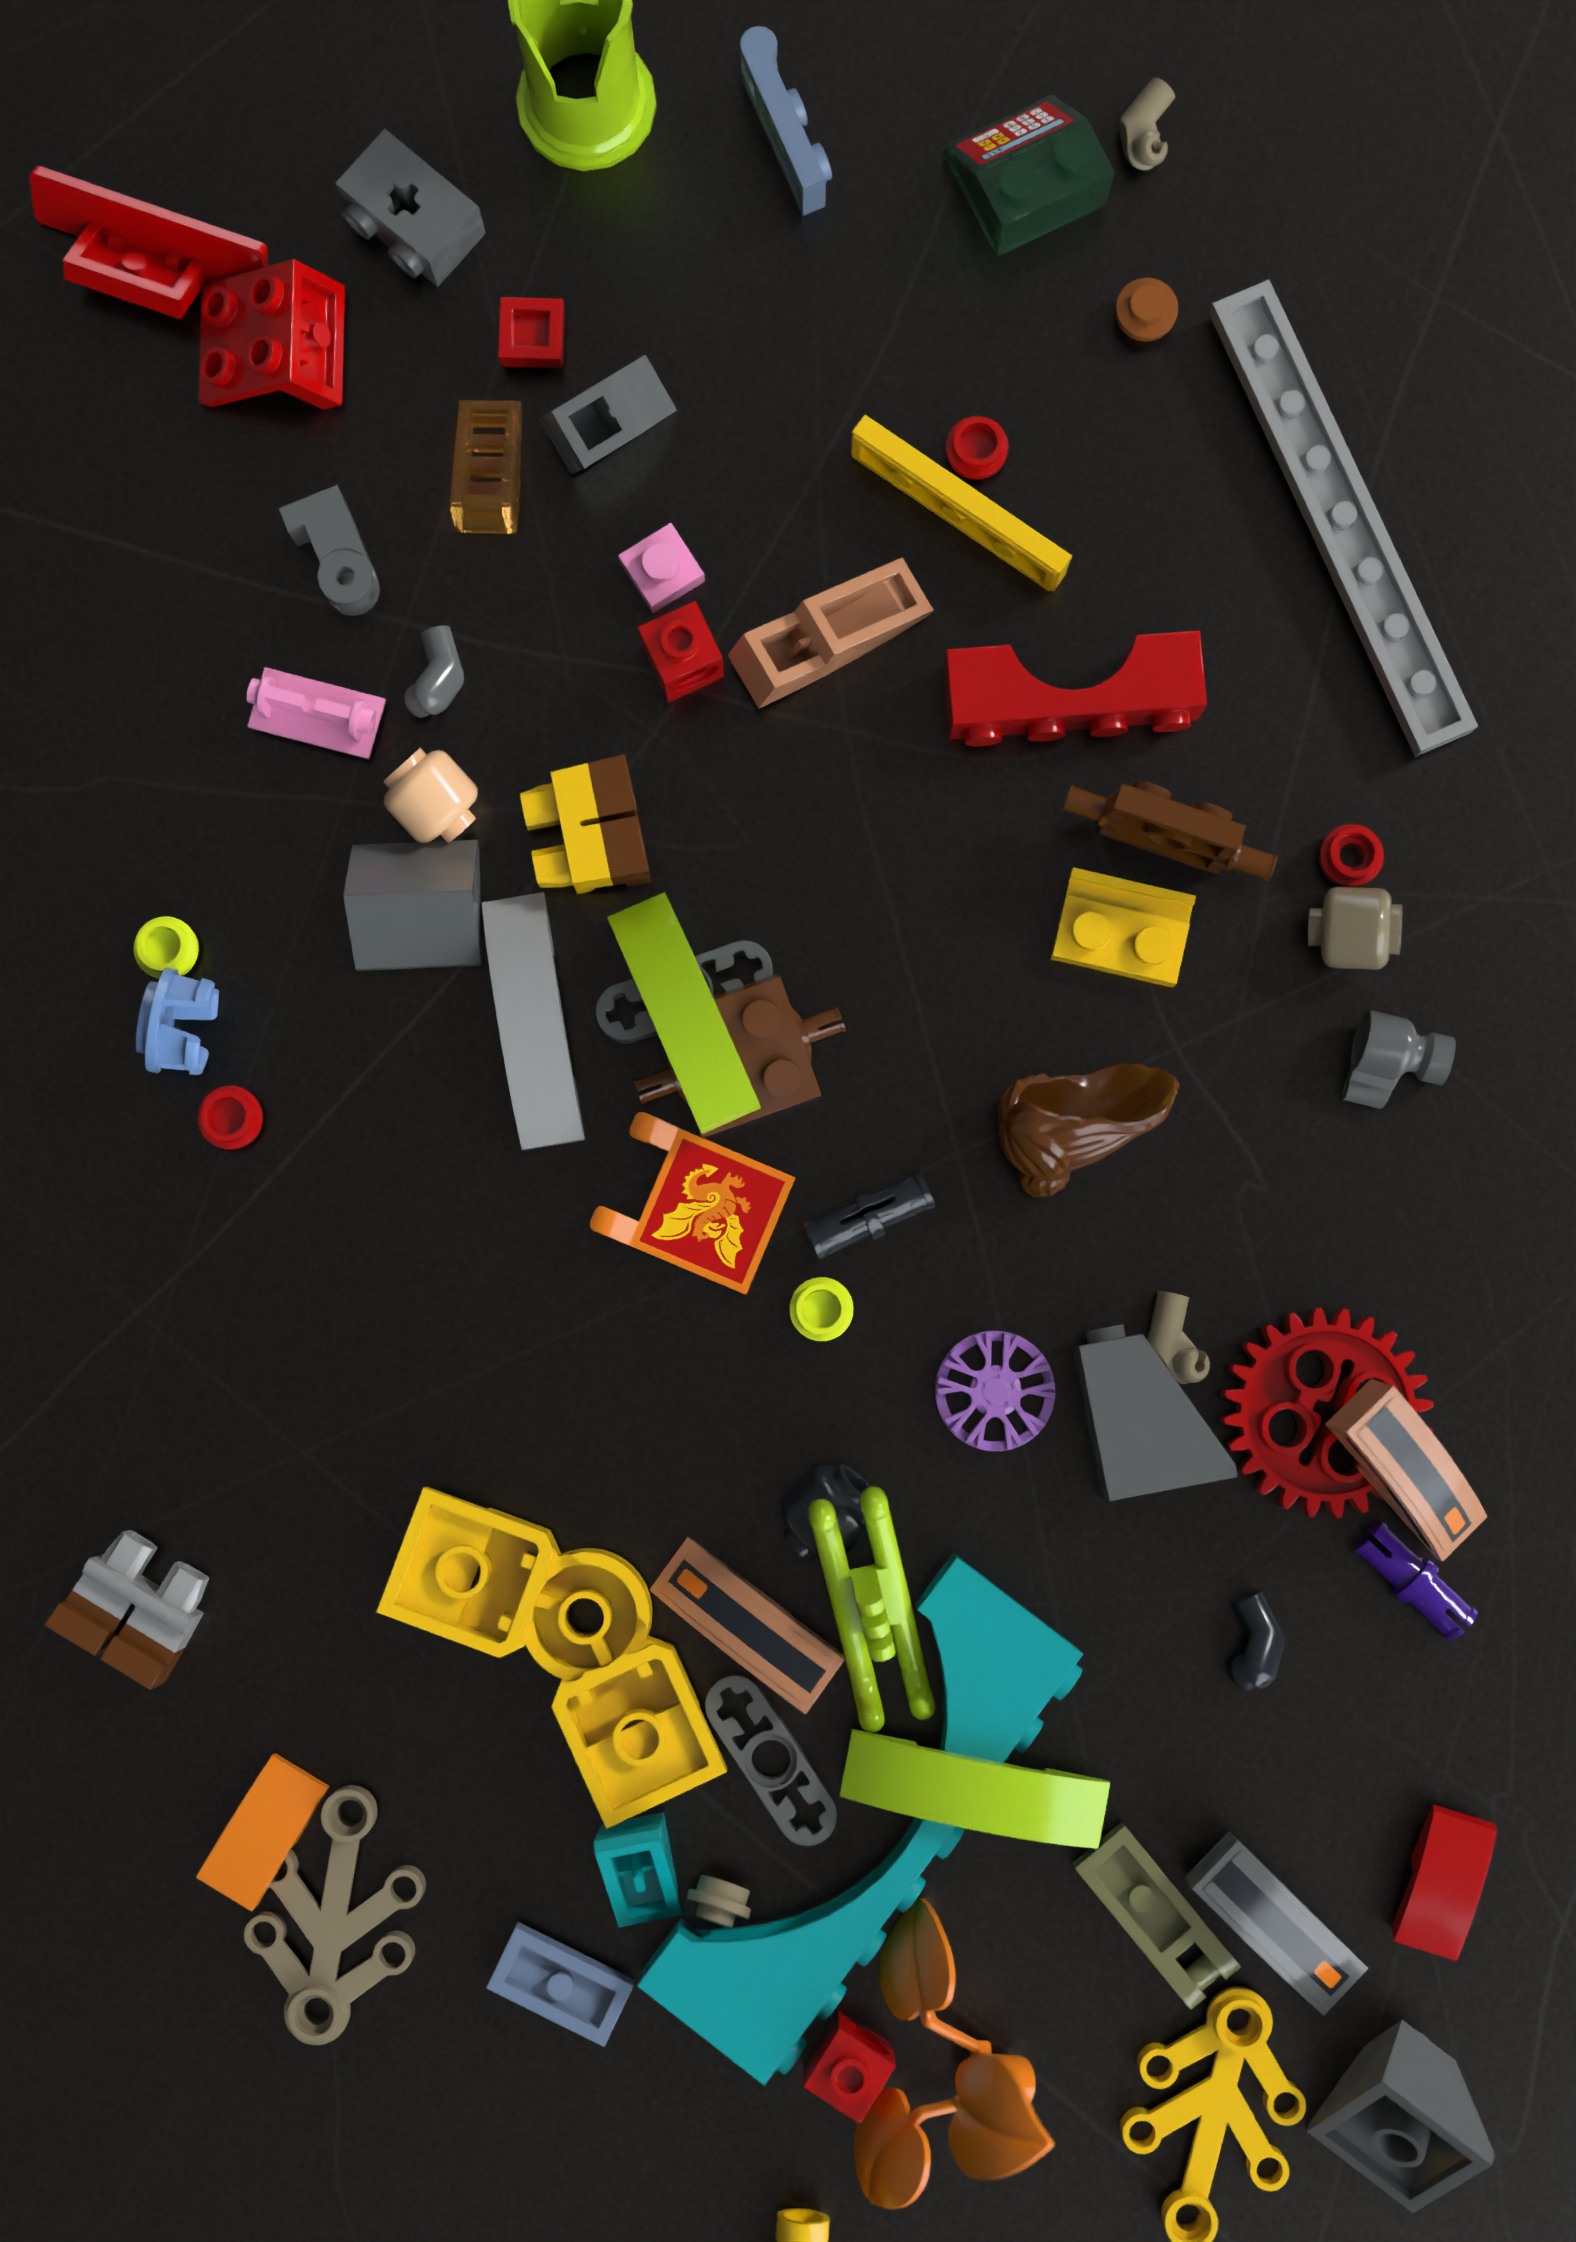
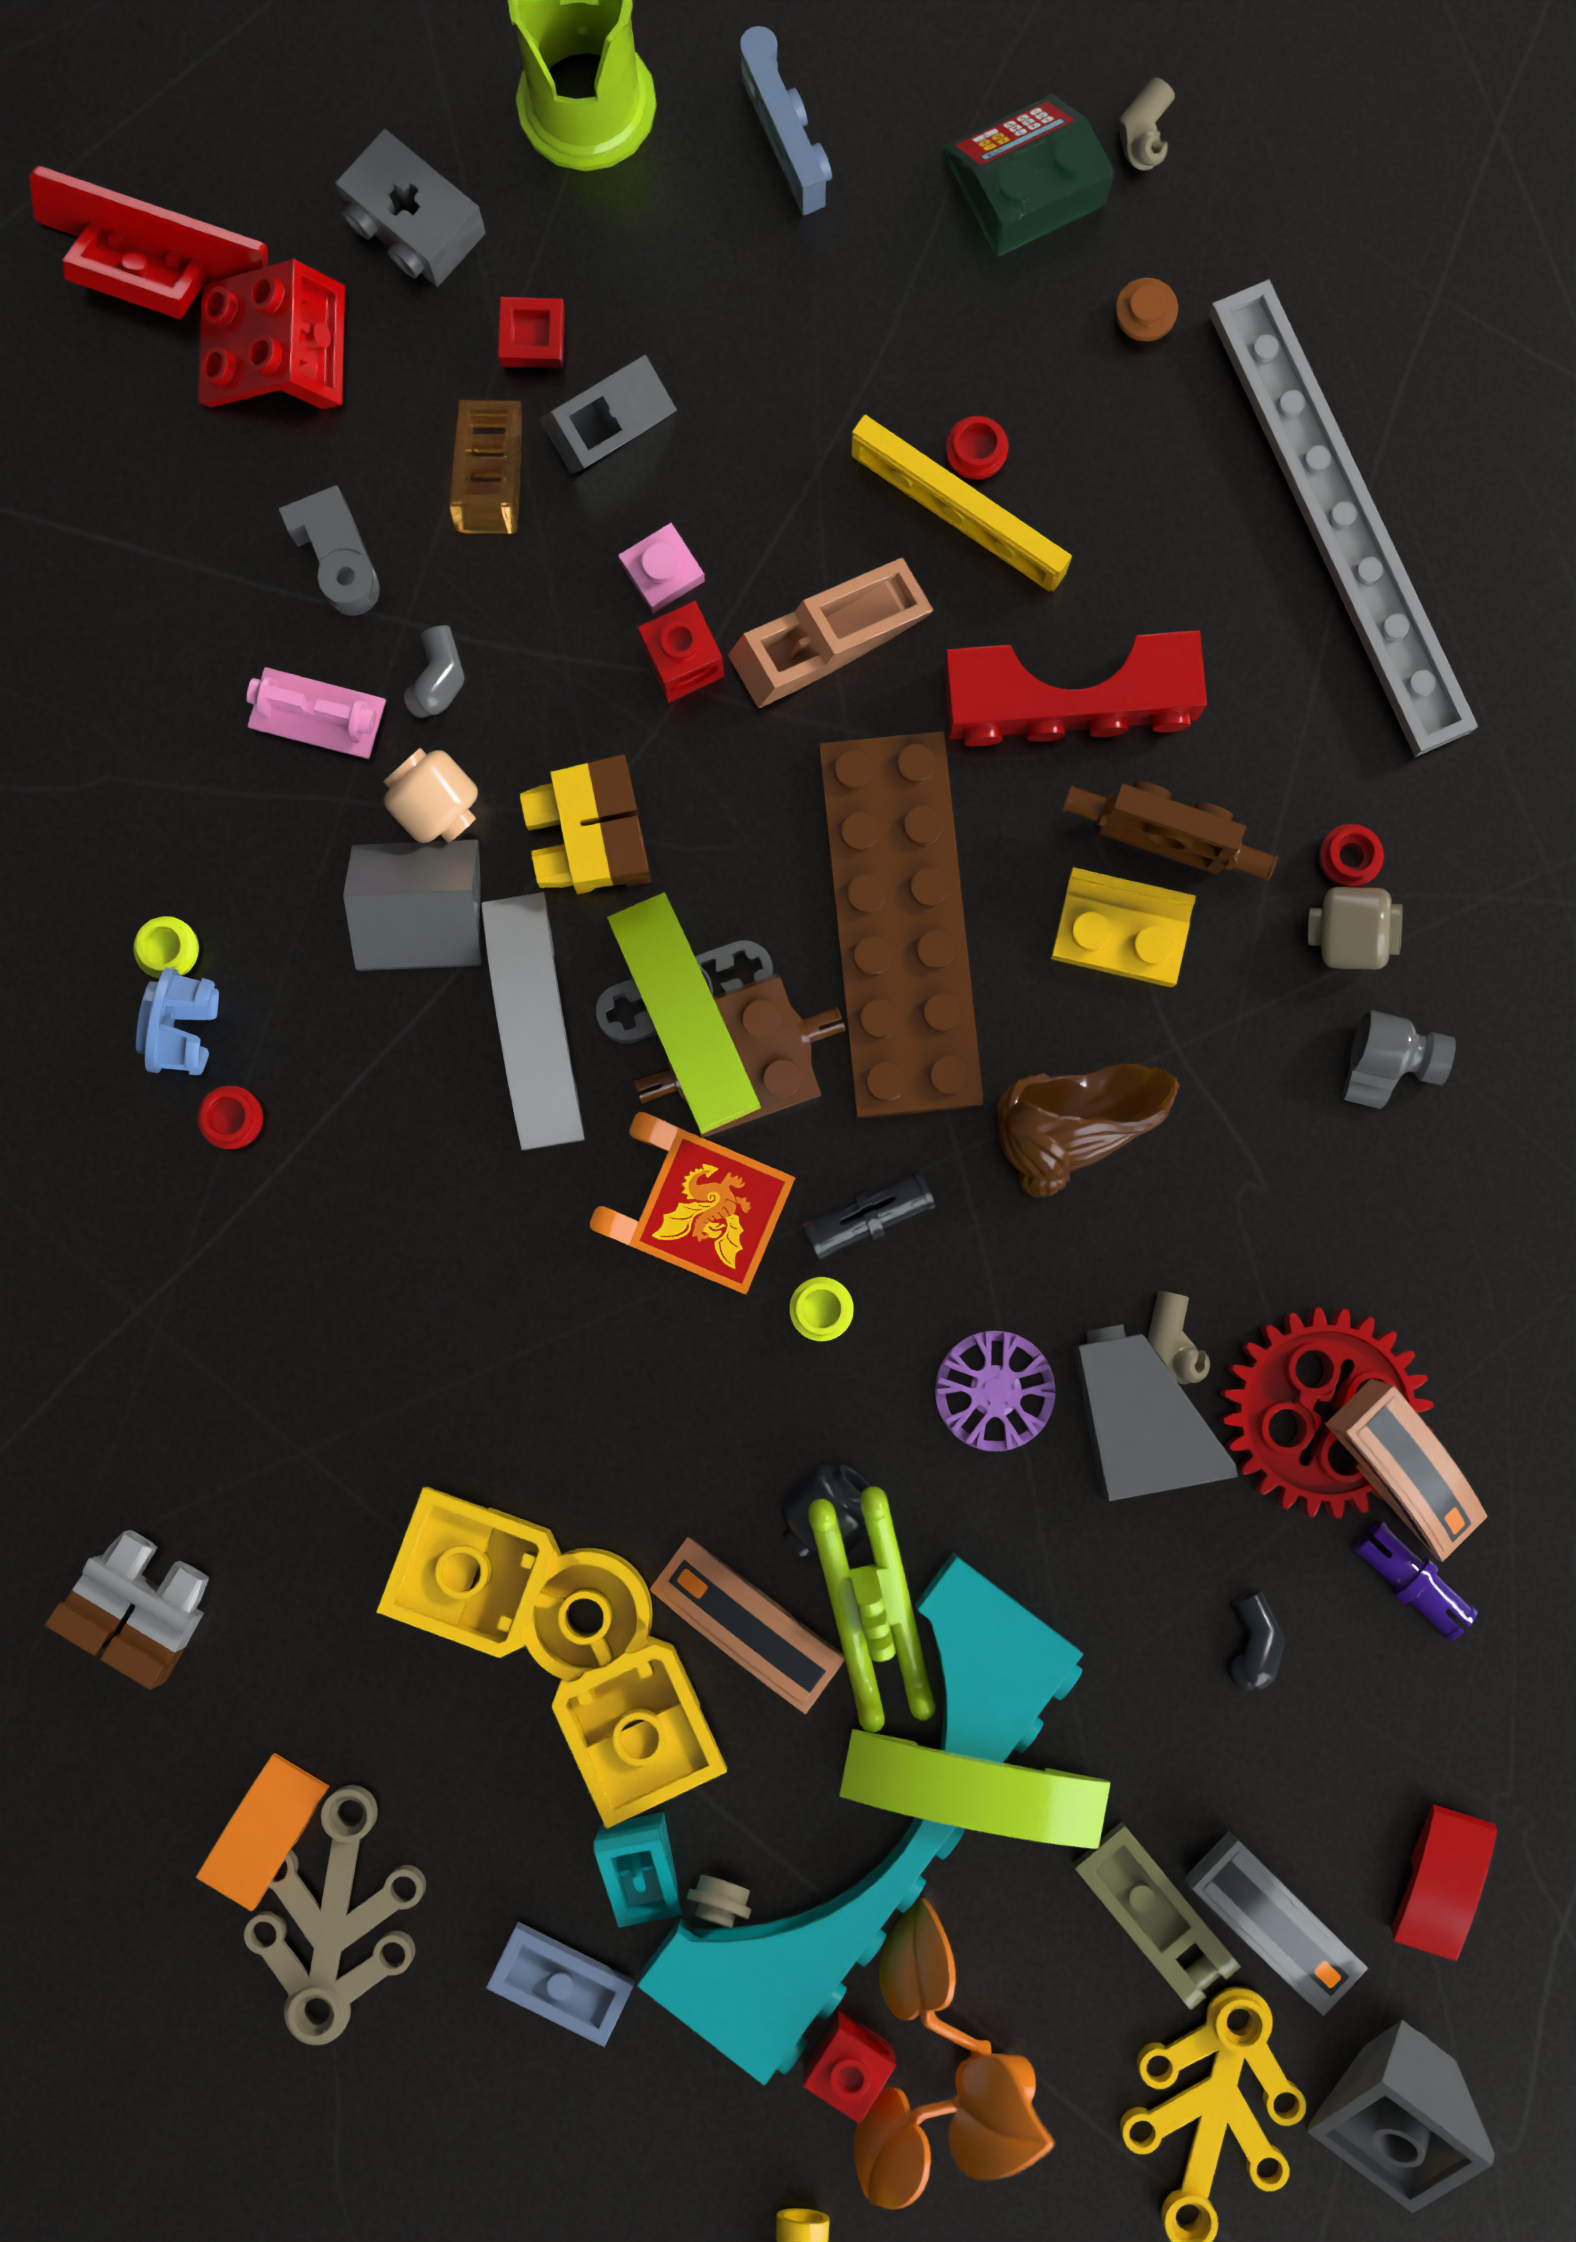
dark grey beam [705,1672,837,1846] -> none
none -> reddish brown plate [819,731,984,1119]

